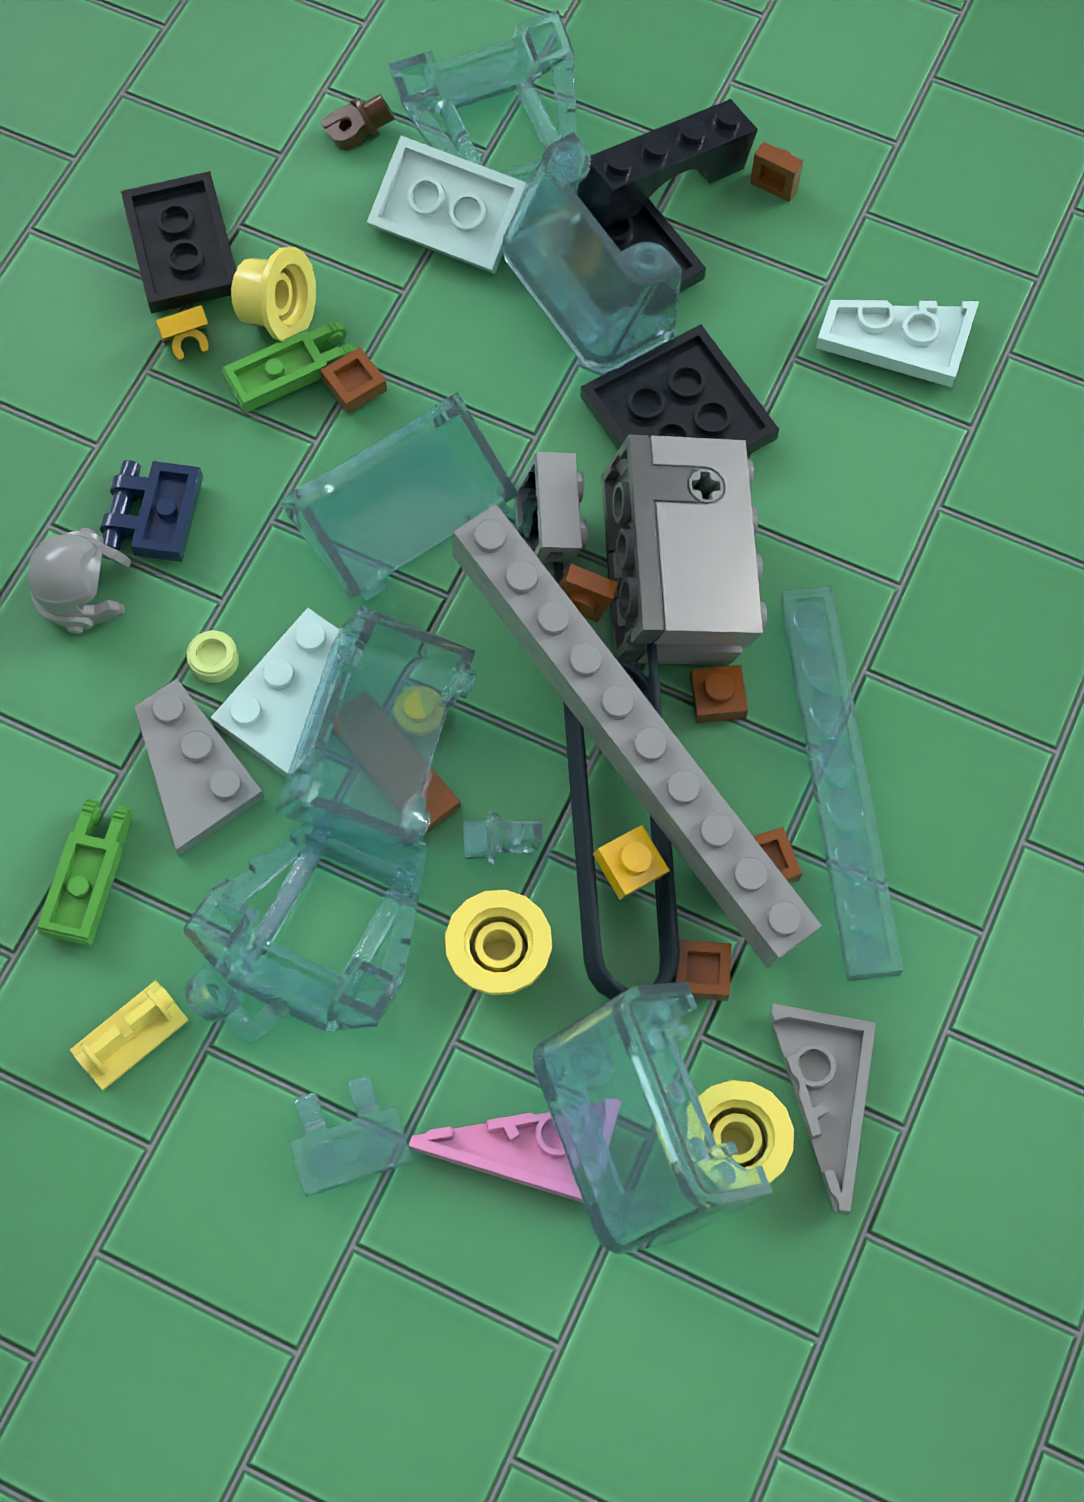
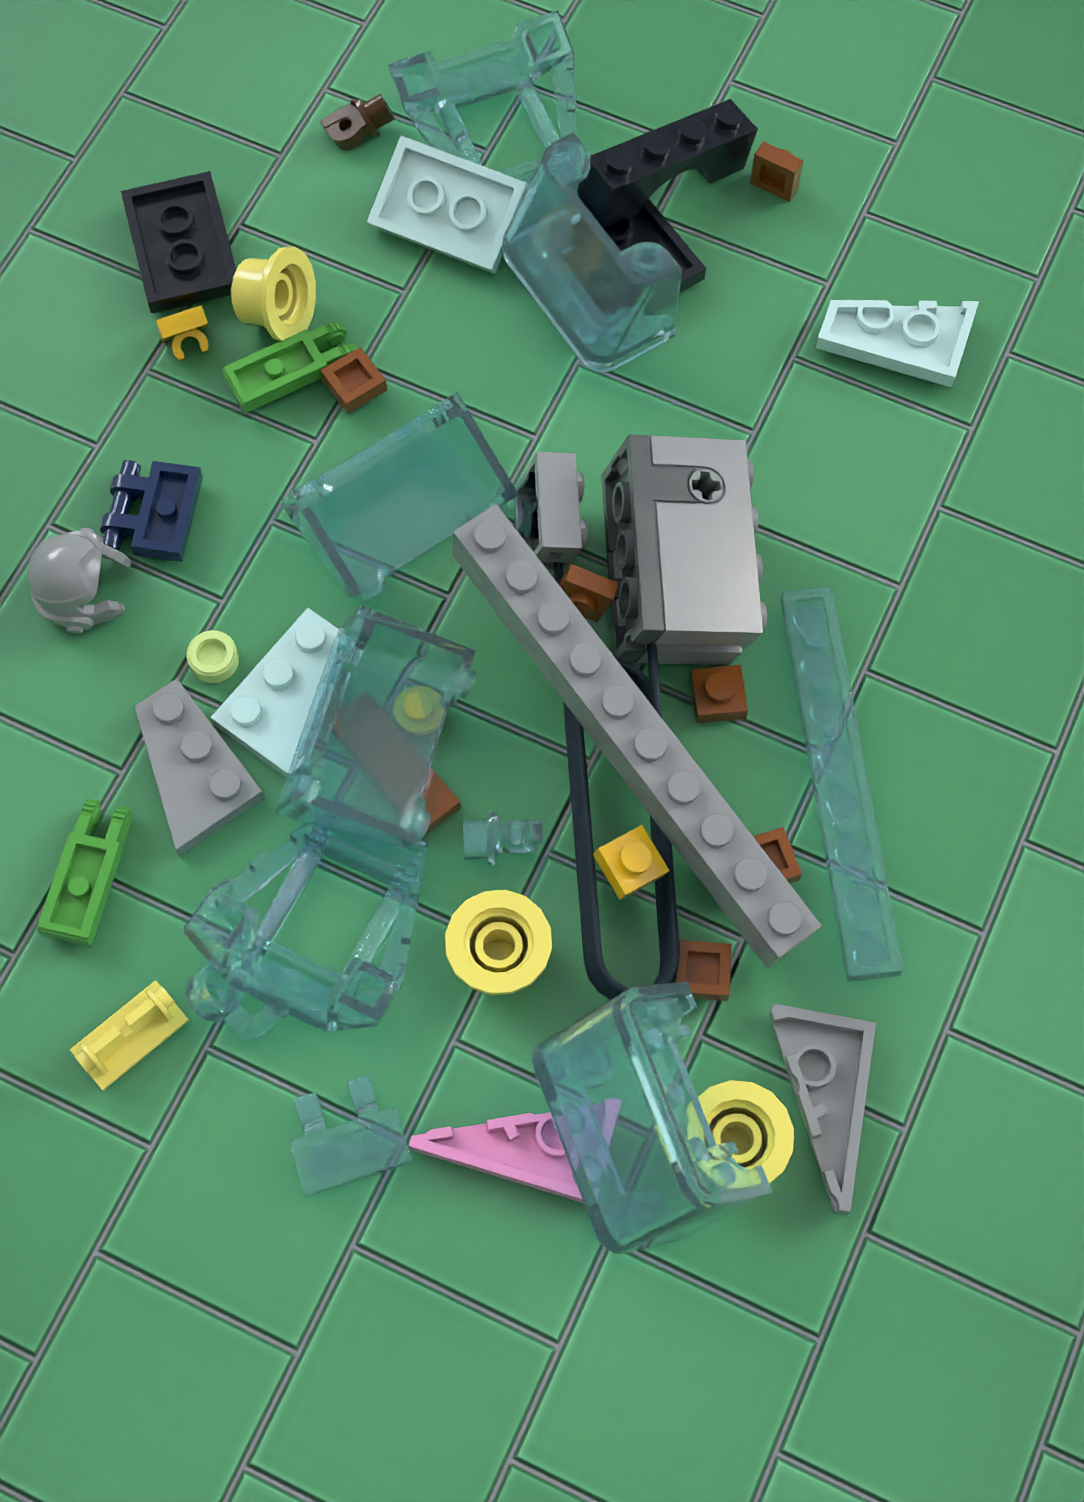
black plate [580,324,779,455] -> none

